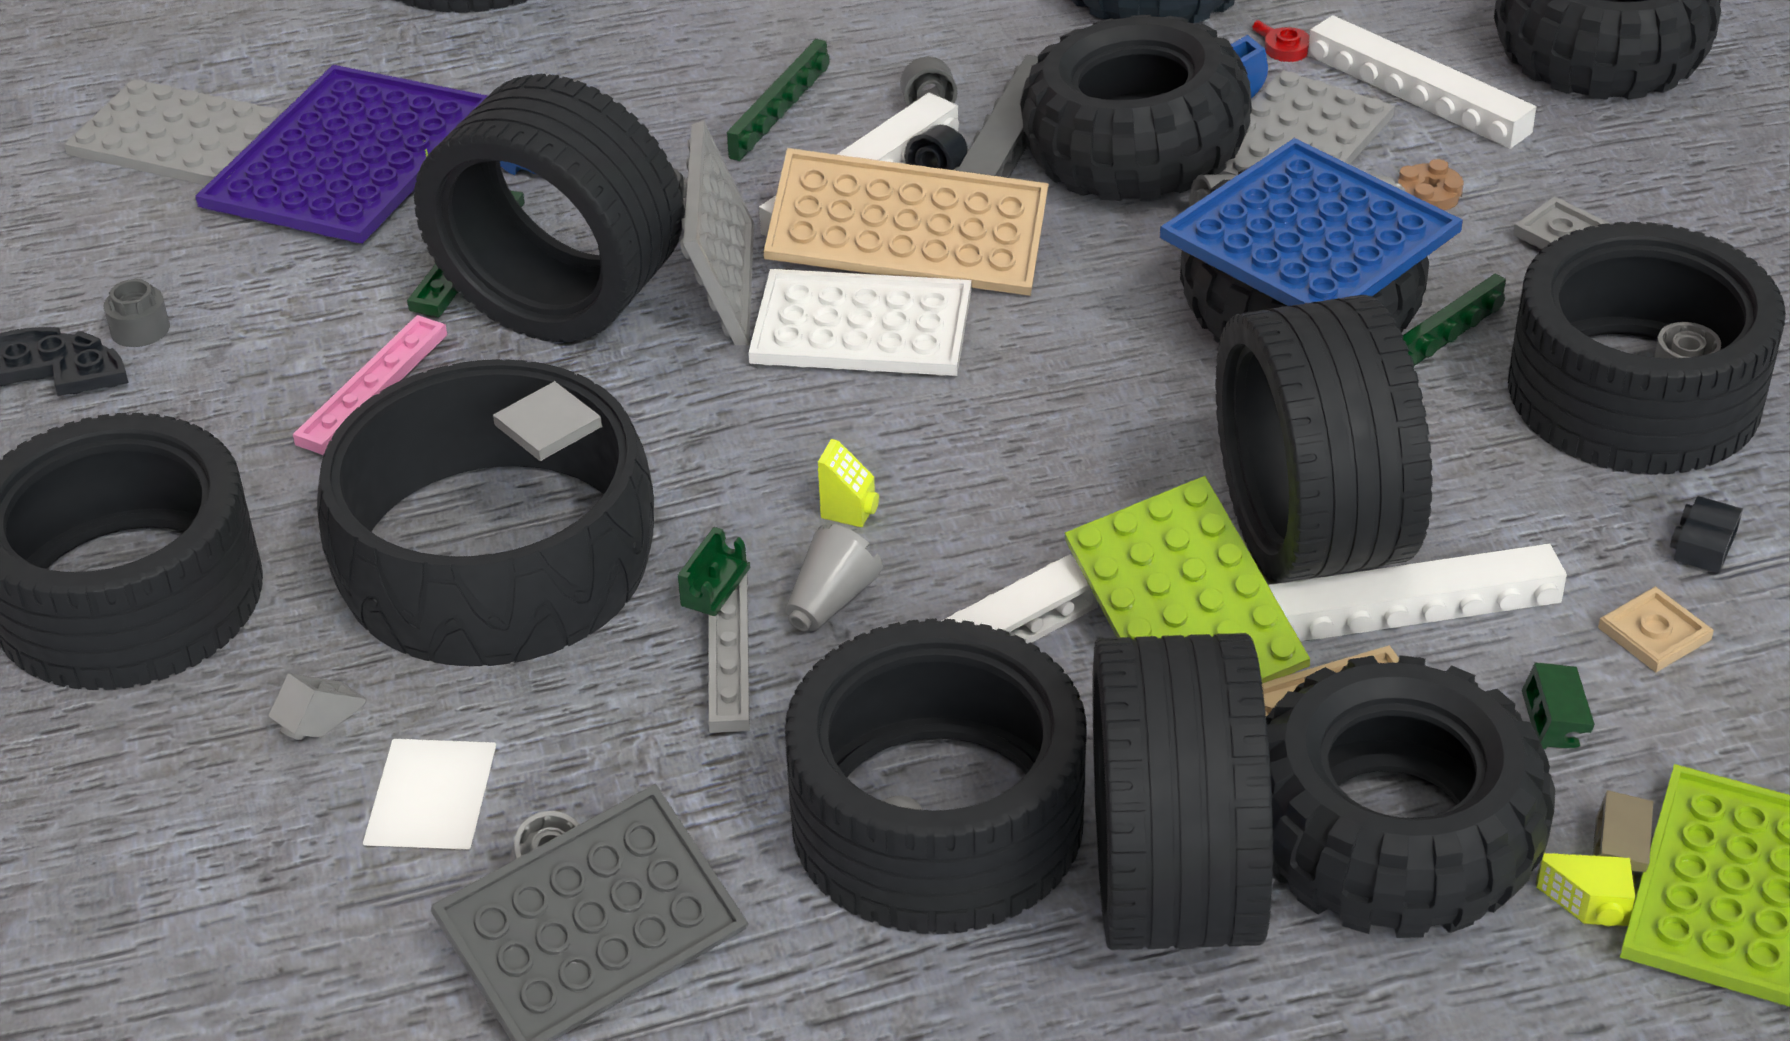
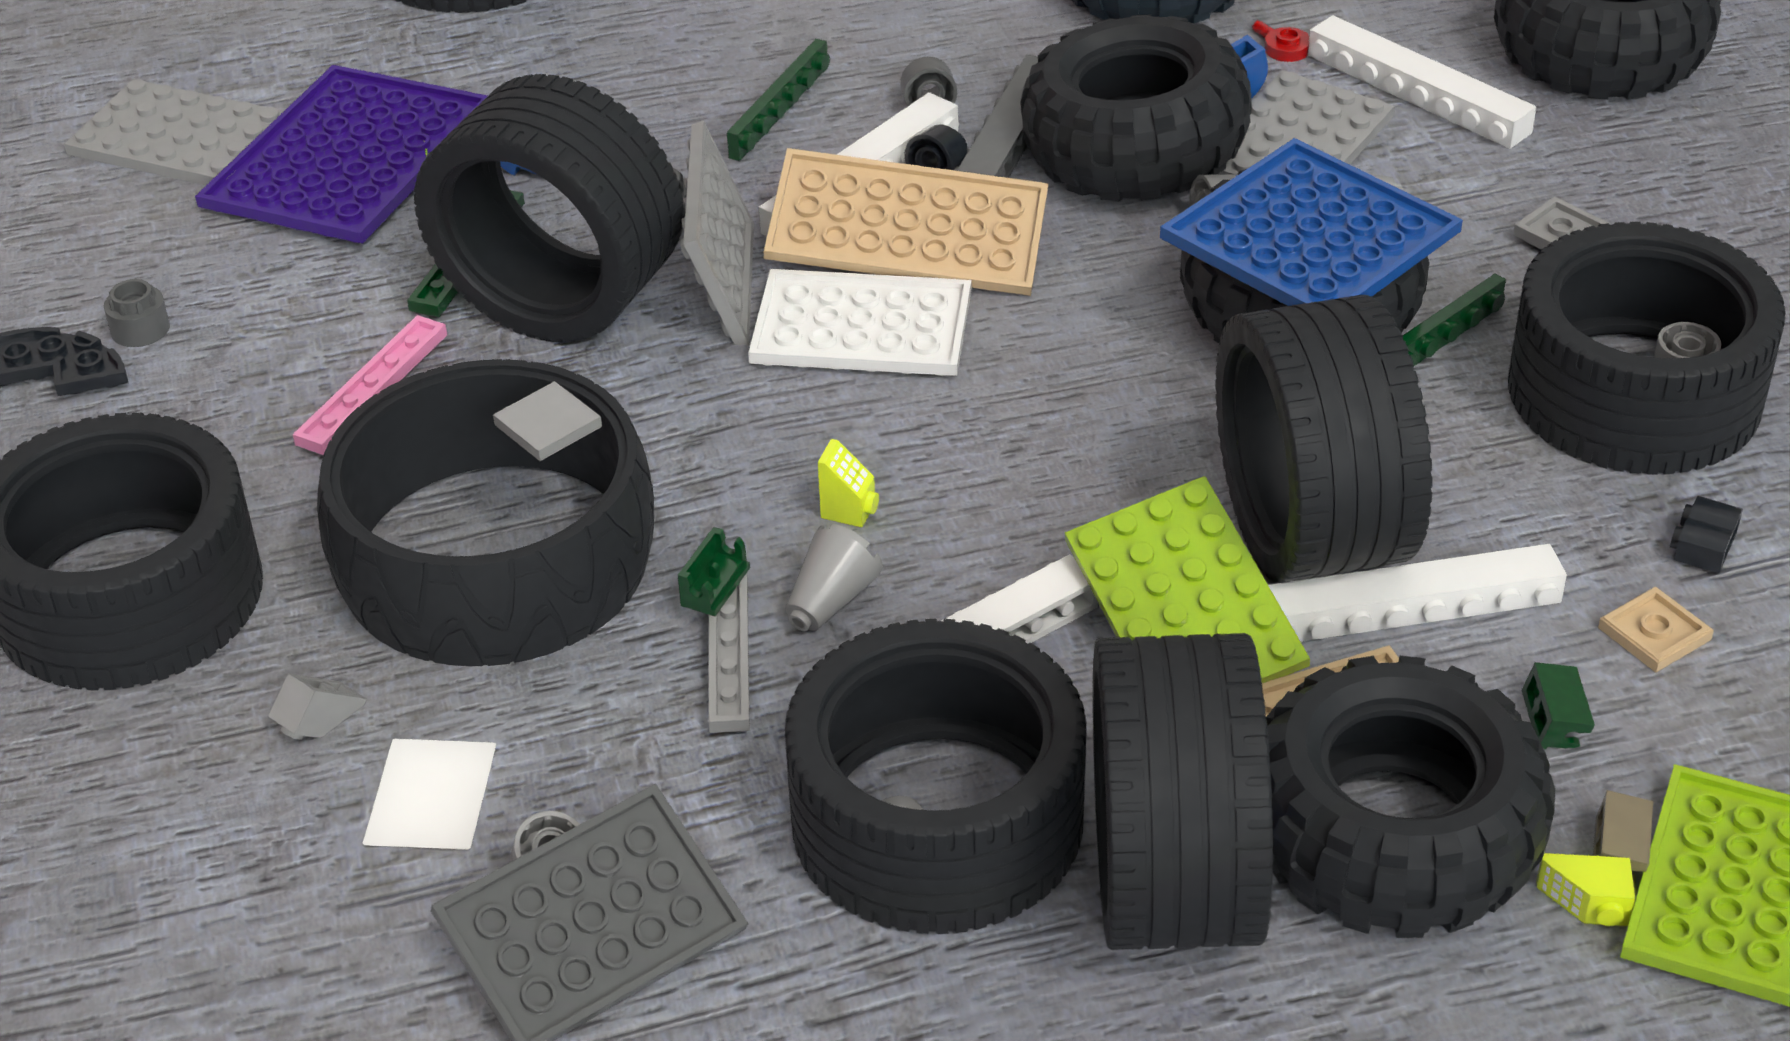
medium nougat plate [1398,159,1464,211] -> none

